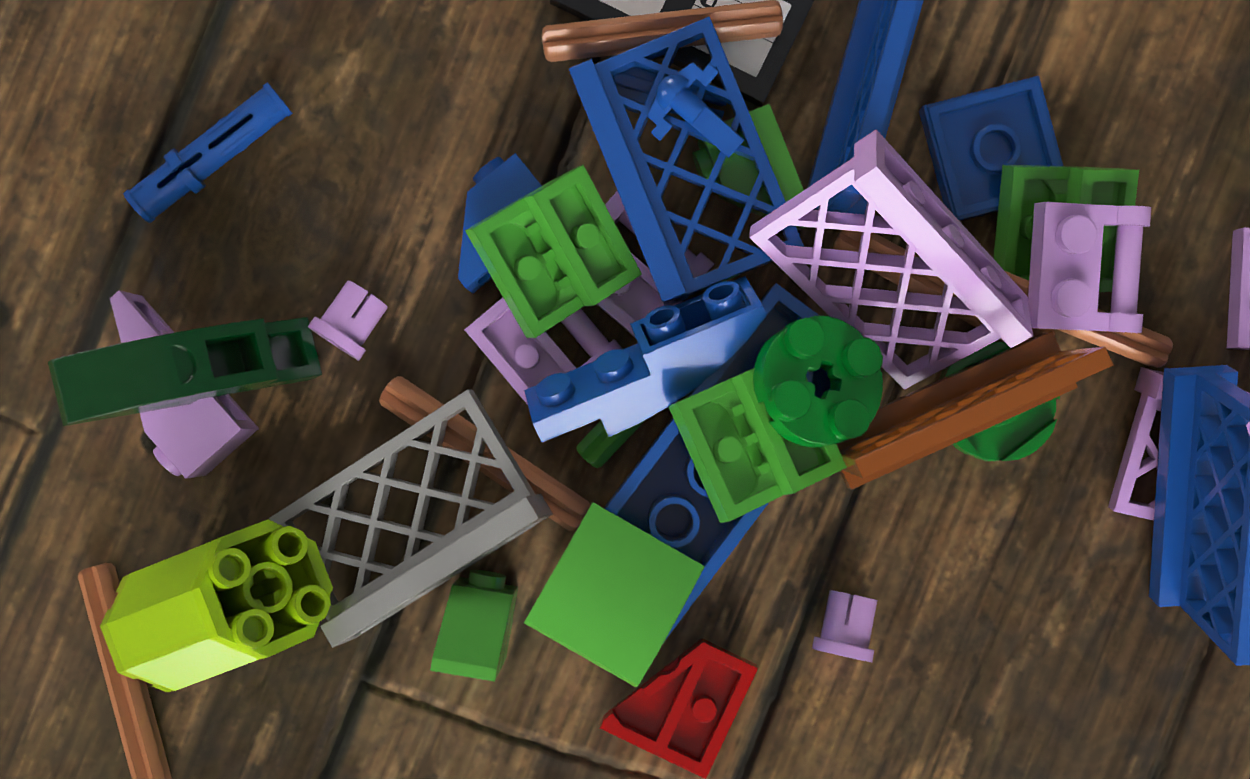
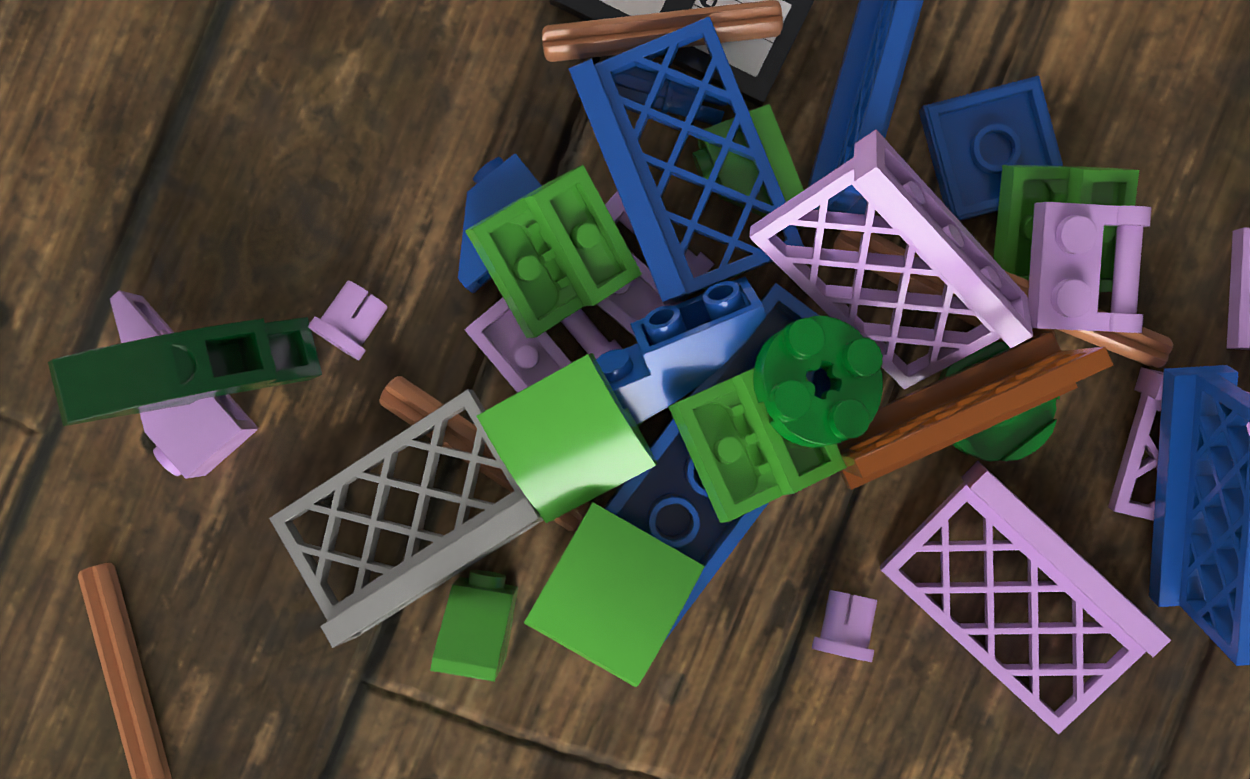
lime brick [100,519,333,692] -> none
blue pin [123,82,293,223] -> none
red wing [600,638,758,779] -> none
blue piece [647,62,744,158] -> none
none -> bright green slope [477,353,658,523]
none -> lavender fence [880,461,1171,735]

